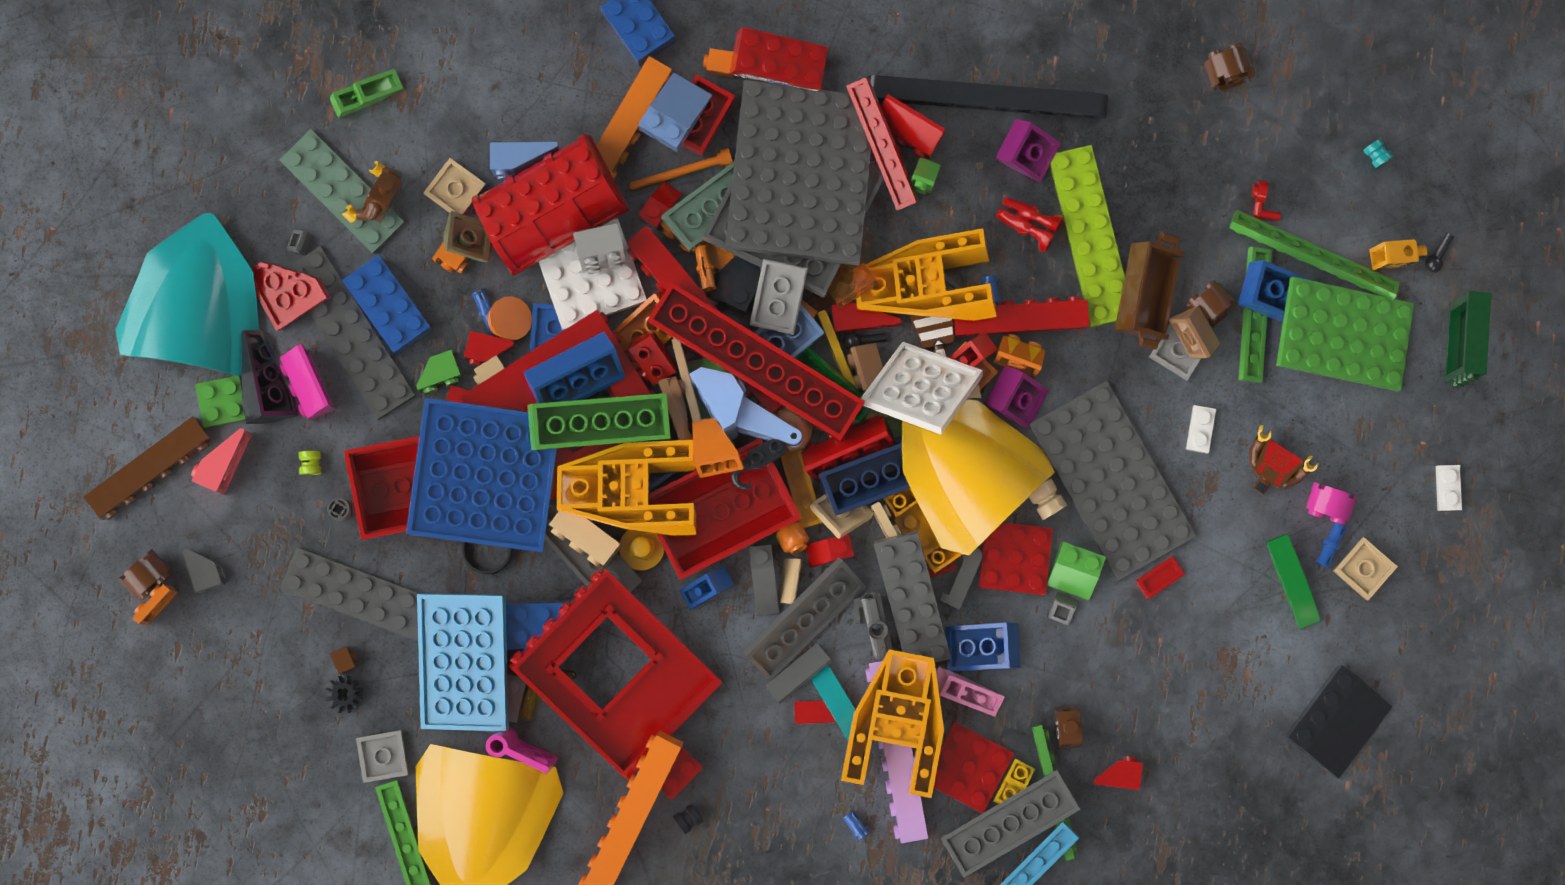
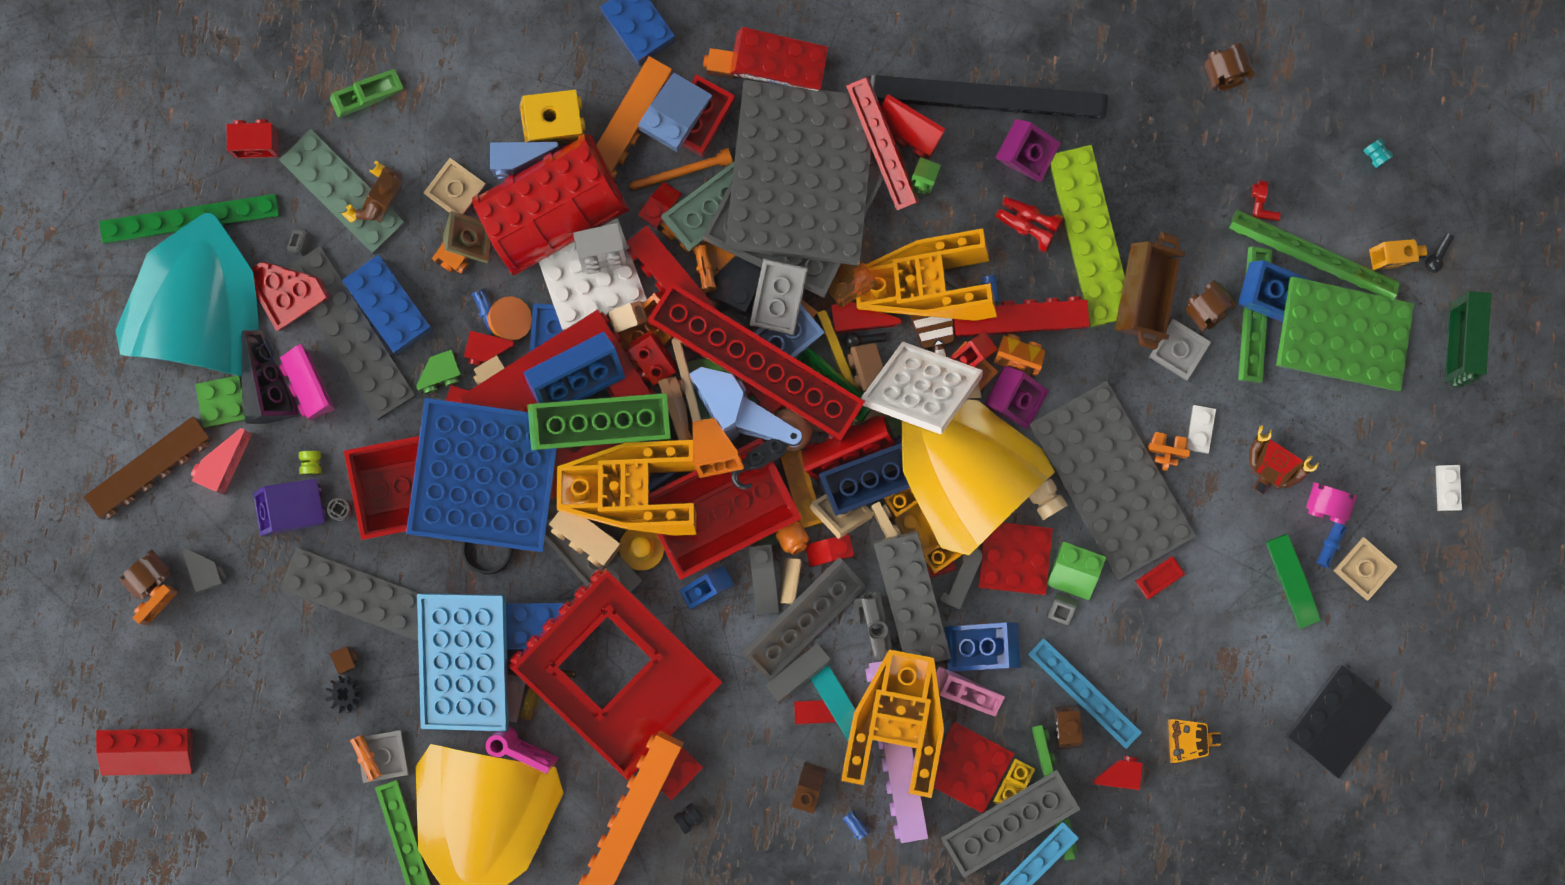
medium nougat slope [1169,305,1220,358] -> none
none -> red slope [96,728,192,776]
none -> green plate [99,194,280,244]
none -> red brick [226,119,279,159]
none -> dark purple slope [253,479,326,536]
none -> orange pin [350,734,382,782]
none -> yellow brick [520,90,585,145]
none -> tan brick [608,301,648,333]
none -> reddish brown slope [791,762,826,814]
none -> dark azure plate [1028,638,1142,749]
none -> orange hips [1147,432,1190,471]
none -> torso [1168,719,1221,763]

